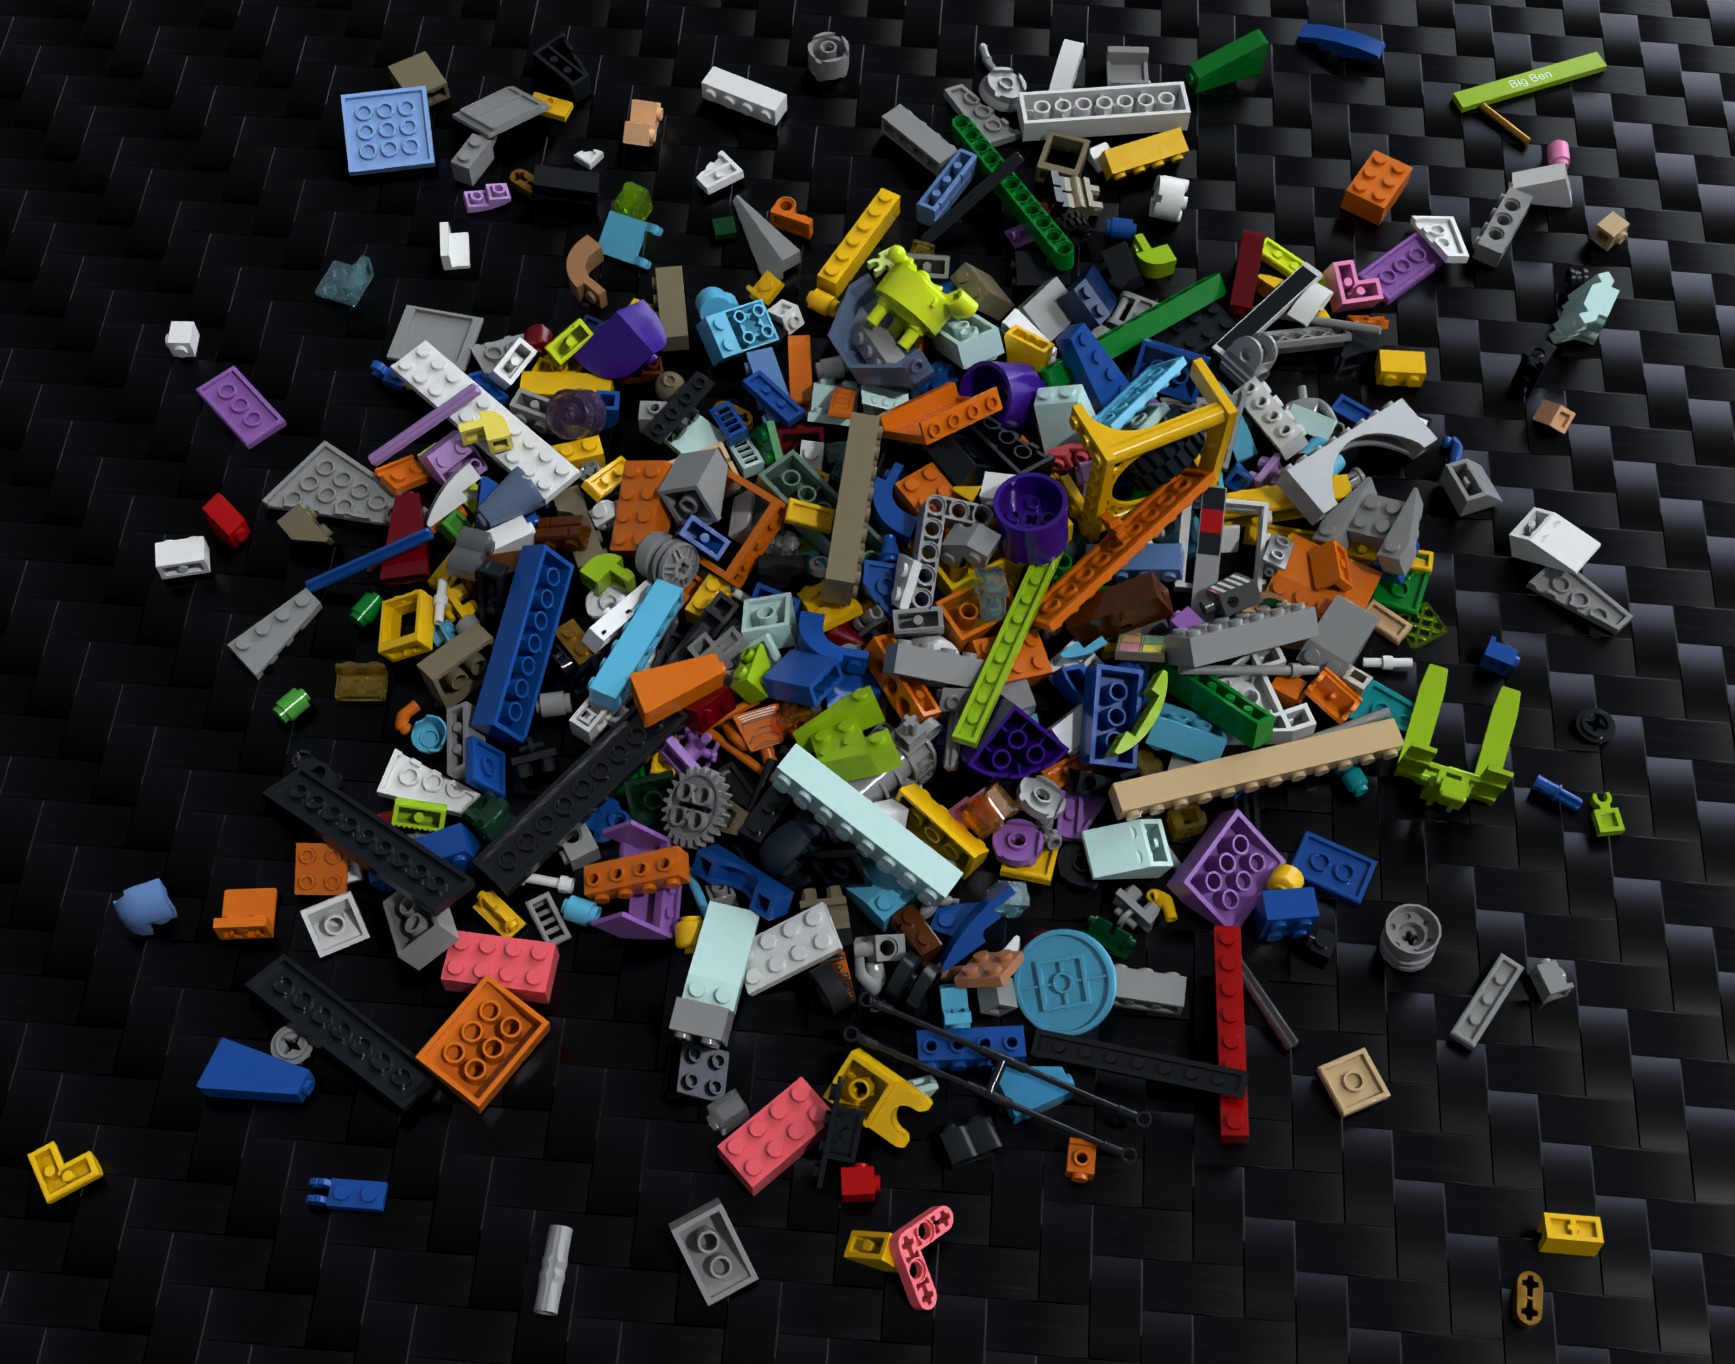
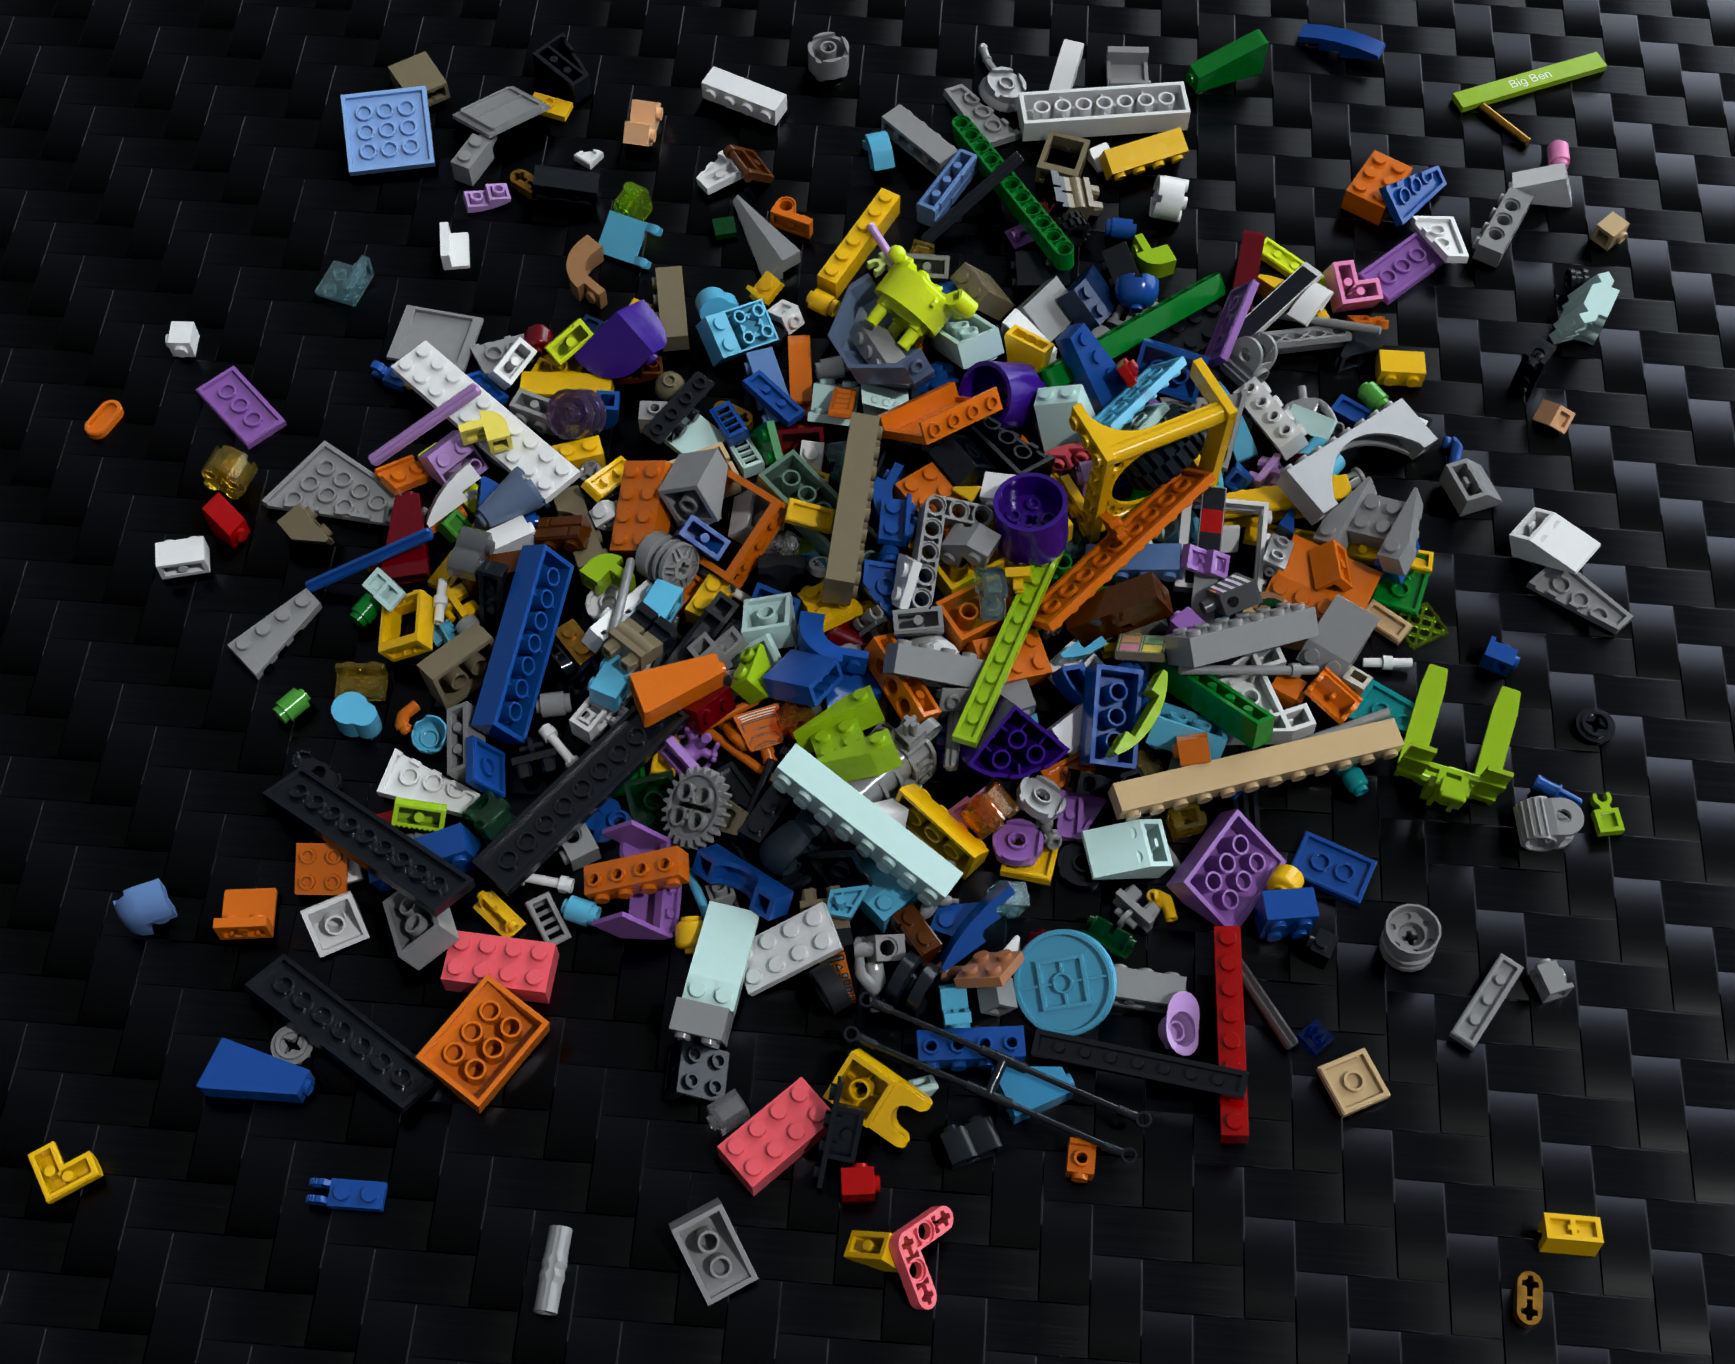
none -> orange tile [84,400,124,440]
none -> clear yellow brick [201,445,258,500]
none -> medium azure piece [331,691,382,739]
none -> light aqua slope [362,567,407,612]
none -> white bar [538,723,579,769]
none -> dark tan hips [602,601,677,674]
none -> light grey bar [609,557,635,631]
none -> reddish brown plate [723,145,775,184]
none -> medium azure piece [827,885,869,920]
none -> medium azure brick [862,131,895,171]
none -> lavender bar [866,222,895,266]
none -> blue bracket [877,494,916,547]
none -> yellow tile [1005,566,1032,594]
none -> blue cylinder [1114,273,1159,313]
none -> red hinge [1116,358,1139,388]
none -> lavender piece [1158,991,1200,1056]
none -> orange brick [1172,732,1211,766]
none -> medium lavender slope [1180,544,1230,579]
none -> medium lavender tile [1204,279,1260,369]
none -> blue slope [1275,508,1294,541]
none -> clear blue tile [1296,1018,1335,1057]
none -> bright green brick [1357,381,1390,412]
none -> blue wing [1379,165,1447,227]
none -> light grey piece [1513,796,1584,852]

